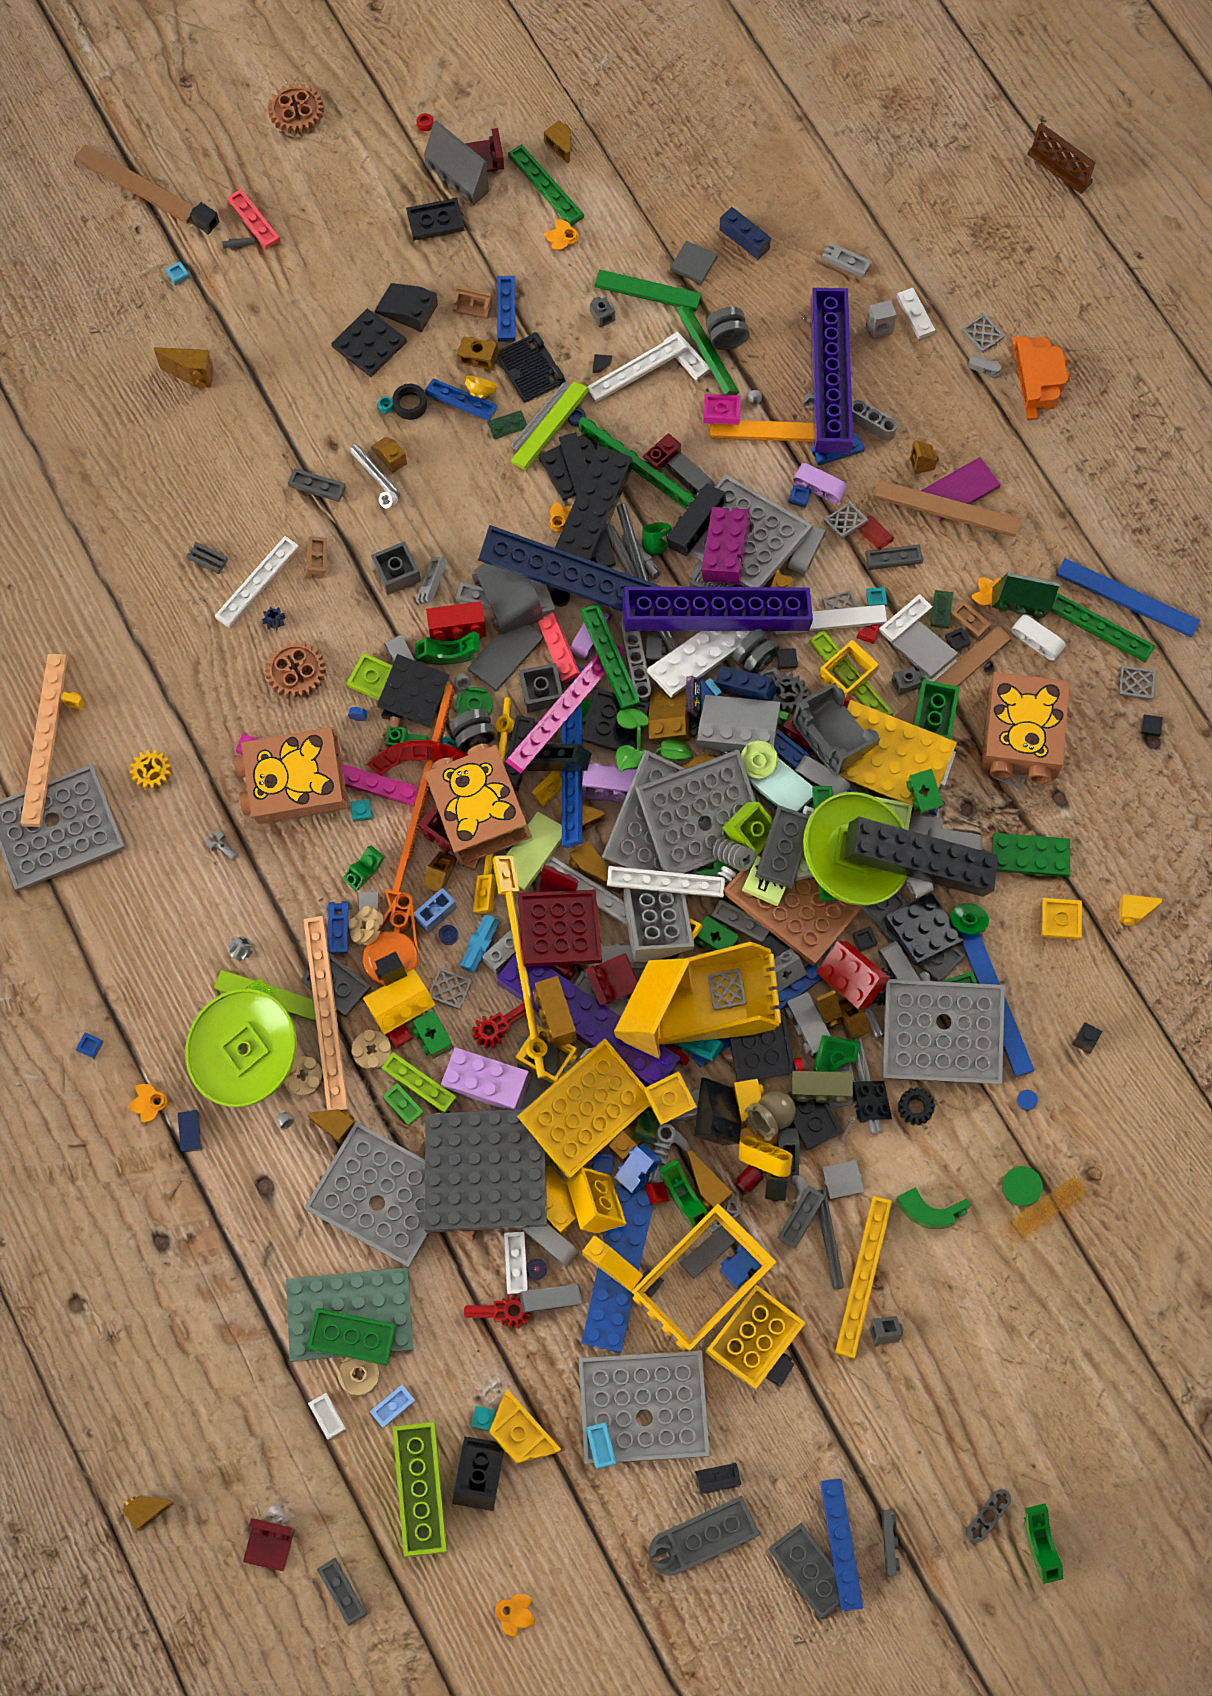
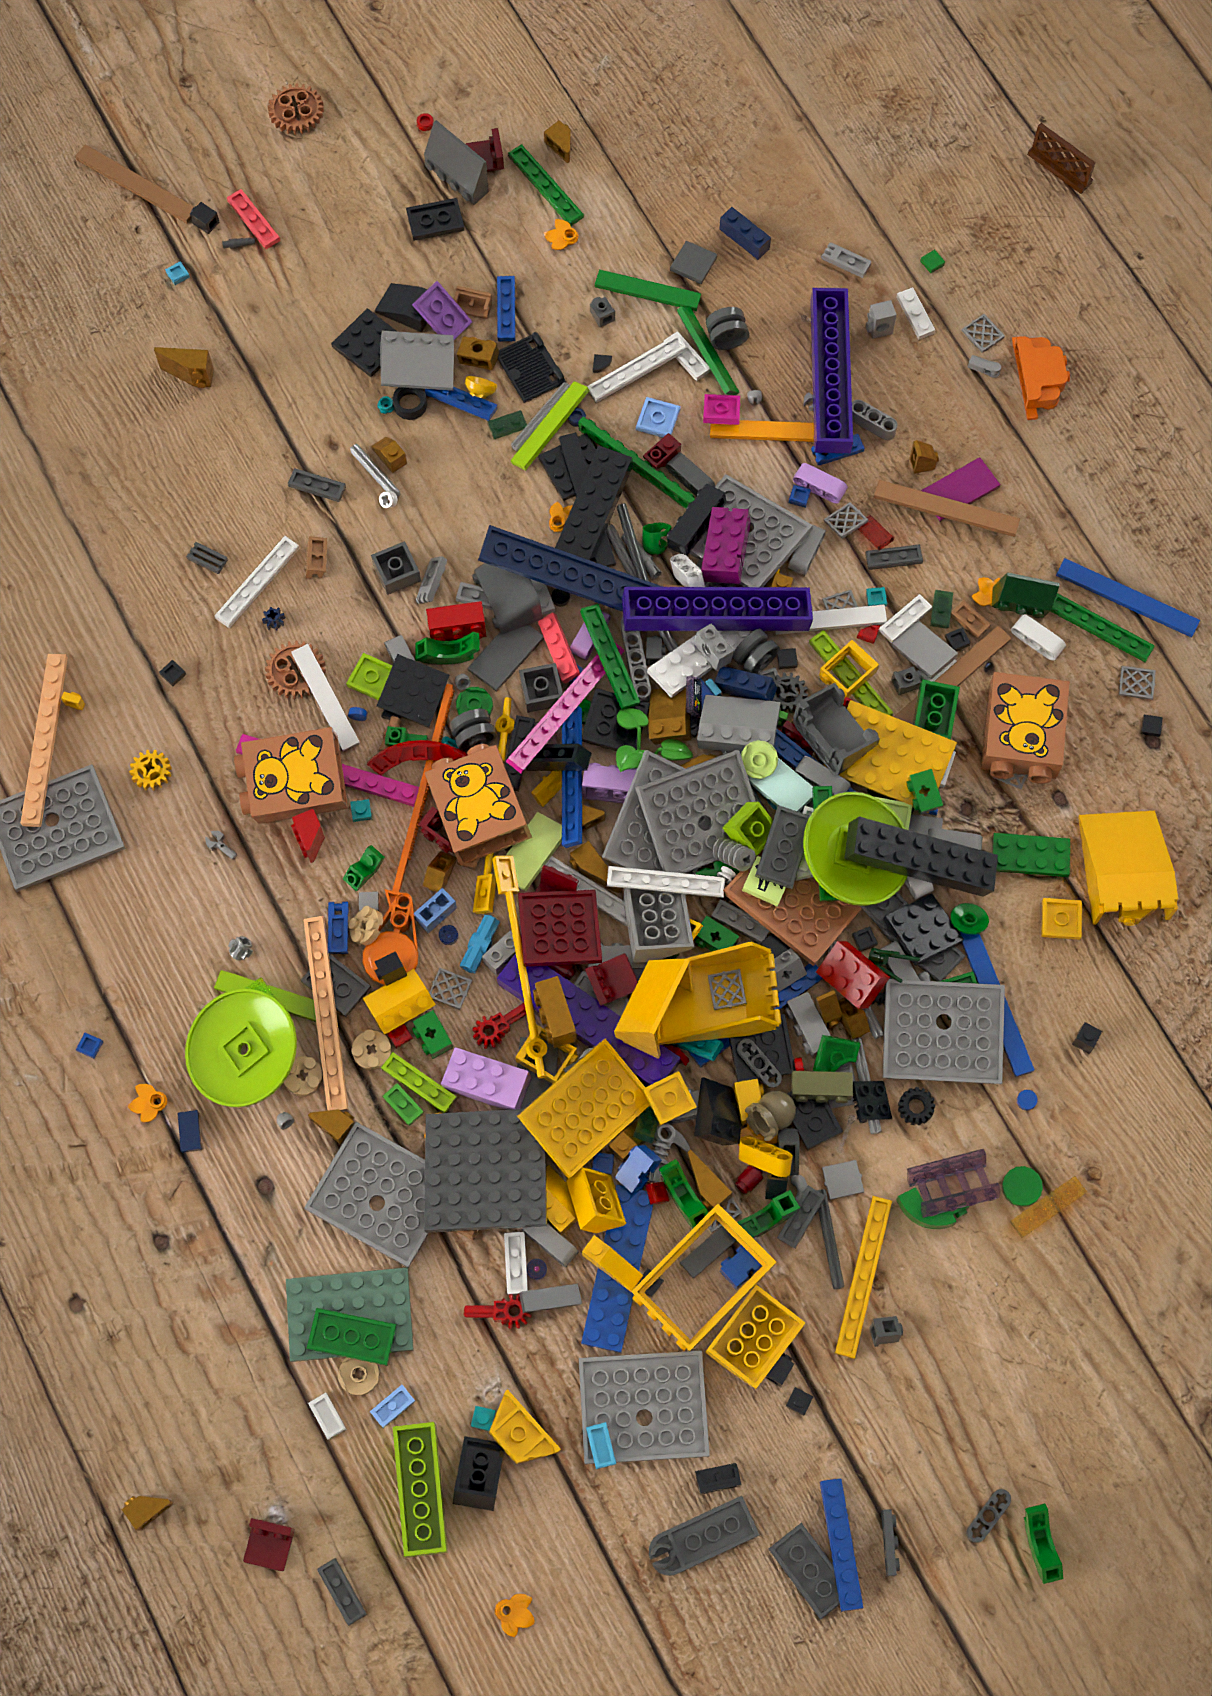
none -> black plate [159,660,186,687]
none -> white tile [291,644,360,751]
none -> red slope [291,809,325,863]
none -> light grey slope [380,331,454,390]
none -> medium lavender tile [412,281,472,340]
none -> light blue tile [636,397,681,438]
none -> white beam [670,554,705,587]
none -> light grey brick [694,623,734,671]
none -> dark grey beam [737,1039,782,1088]
none -> green arch [737,1190,800,1238]
none -> black plate [785,1387,814,1416]
none -> dark green plant [868,948,920,983]
none -> fence [907,1149,1000,1218]
none -> green tile [920,249,945,274]
none -> yellow windscreen [1078,810,1178,925]

